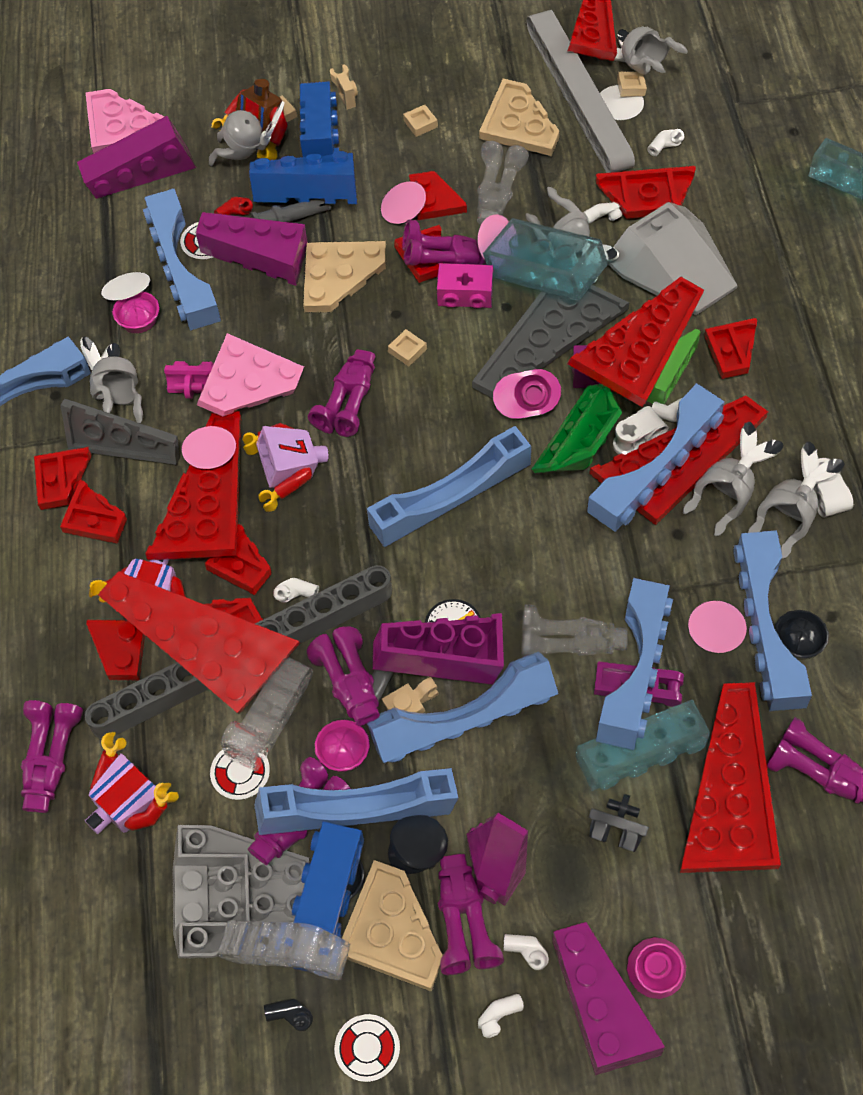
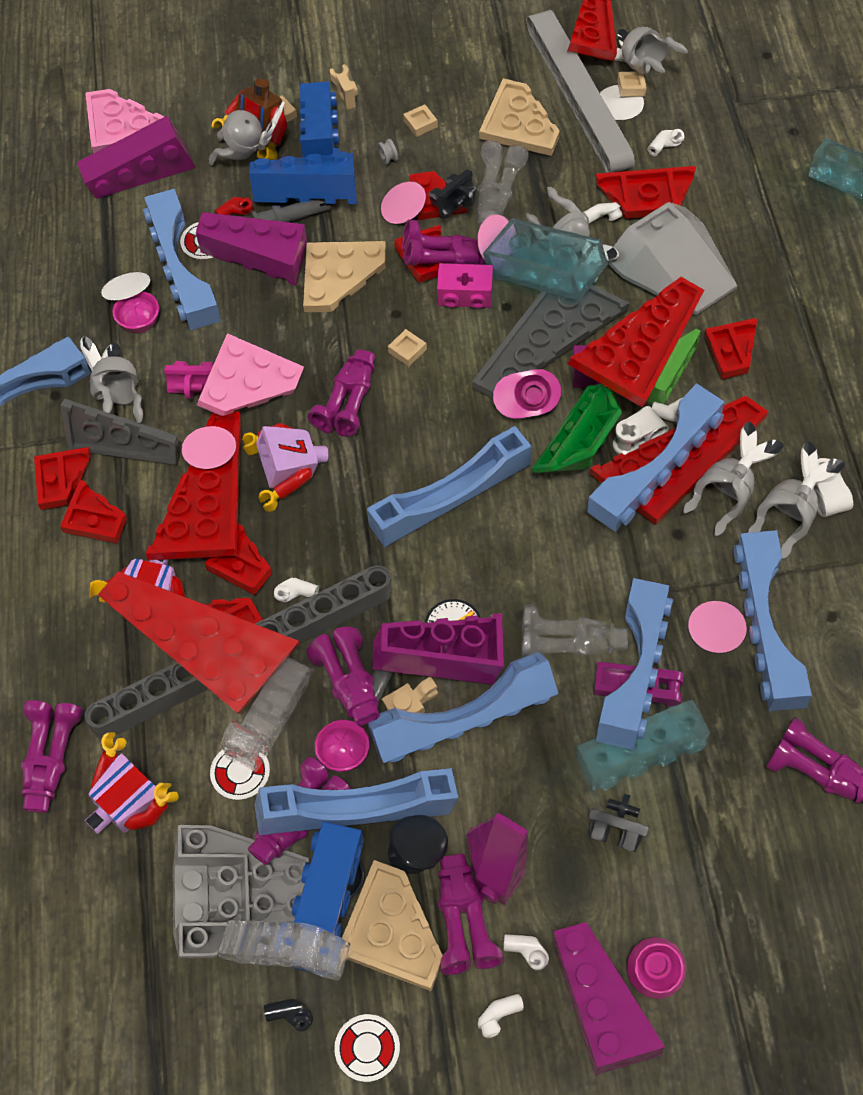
red wing [86,620,145,680] -> none
red wing [680,682,781,873] -> none
black hat [775,610,829,660] -> none
none -> light grey bush [377,139,398,165]
none -> black hips [429,169,477,219]

